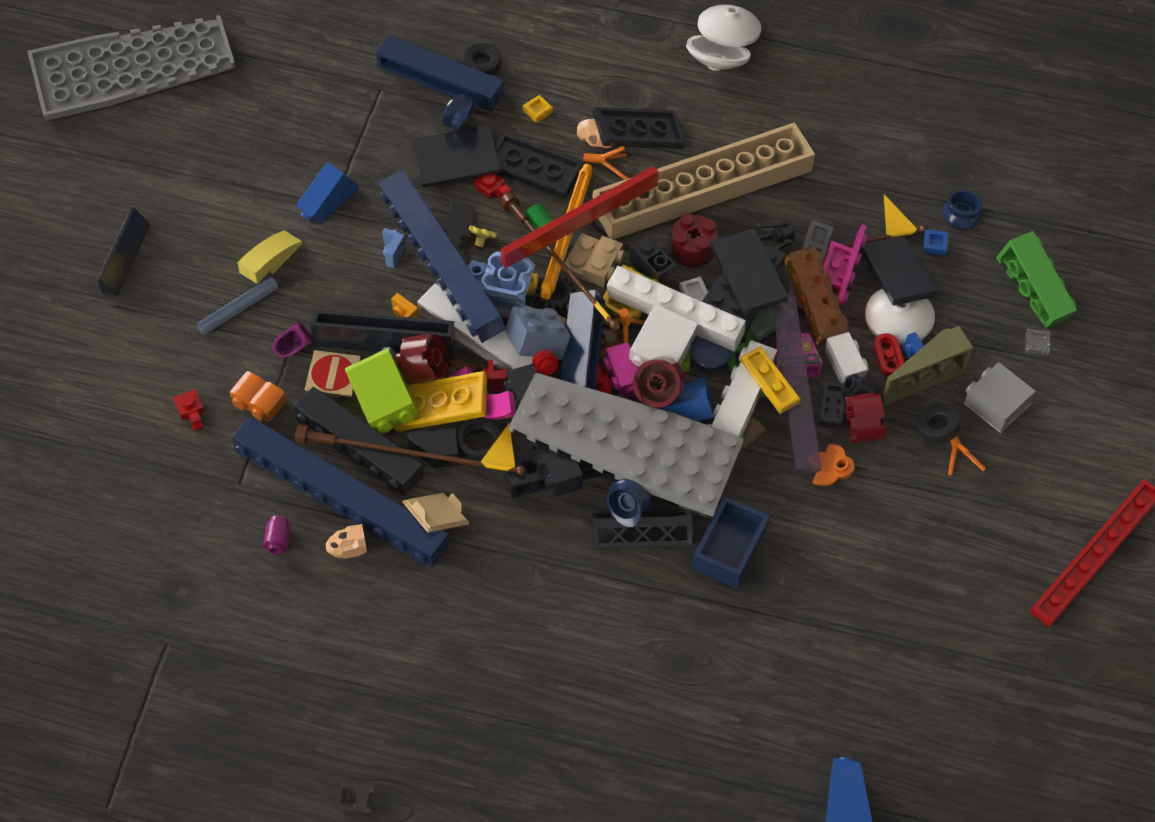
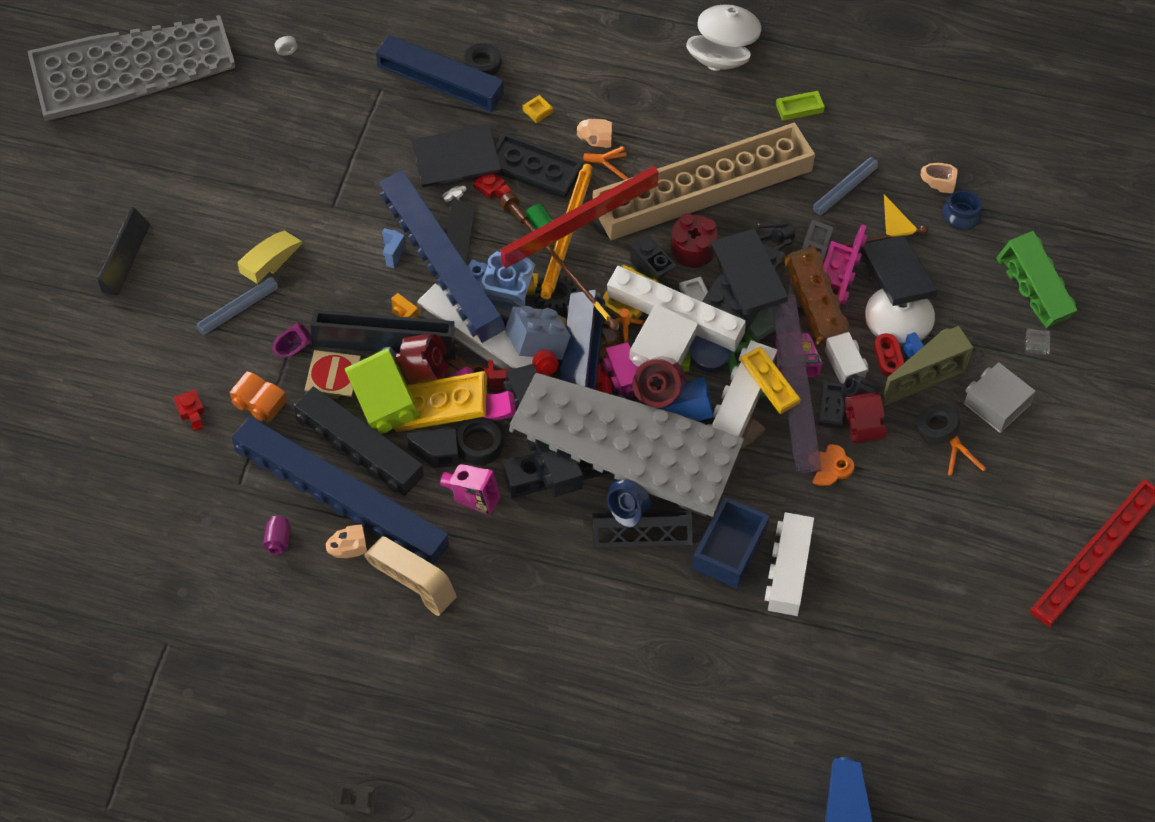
reddish brown piece [295,423,526,476] -> none
blue slope [296,162,359,224] -> none
tan piece [403,493,469,533] -> none
dark blue piece [442,93,474,131] -> none
light yellow plant [468,225,497,247] -> none
tan plate [562,233,625,288] -> none
black tile [592,107,686,149] -> none
blue plate [923,229,948,256] -> none
none -> white tile [275,36,297,56]
none -> tan beam [364,536,457,616]
none -> dark pink torso [440,464,501,516]
none -> white plant [442,186,467,202]
none -> white brick [764,512,814,616]
none -> lime tile [776,91,825,121]
none -> sand blue axle [813,157,878,215]
none -> light nougat rock [921,163,958,193]

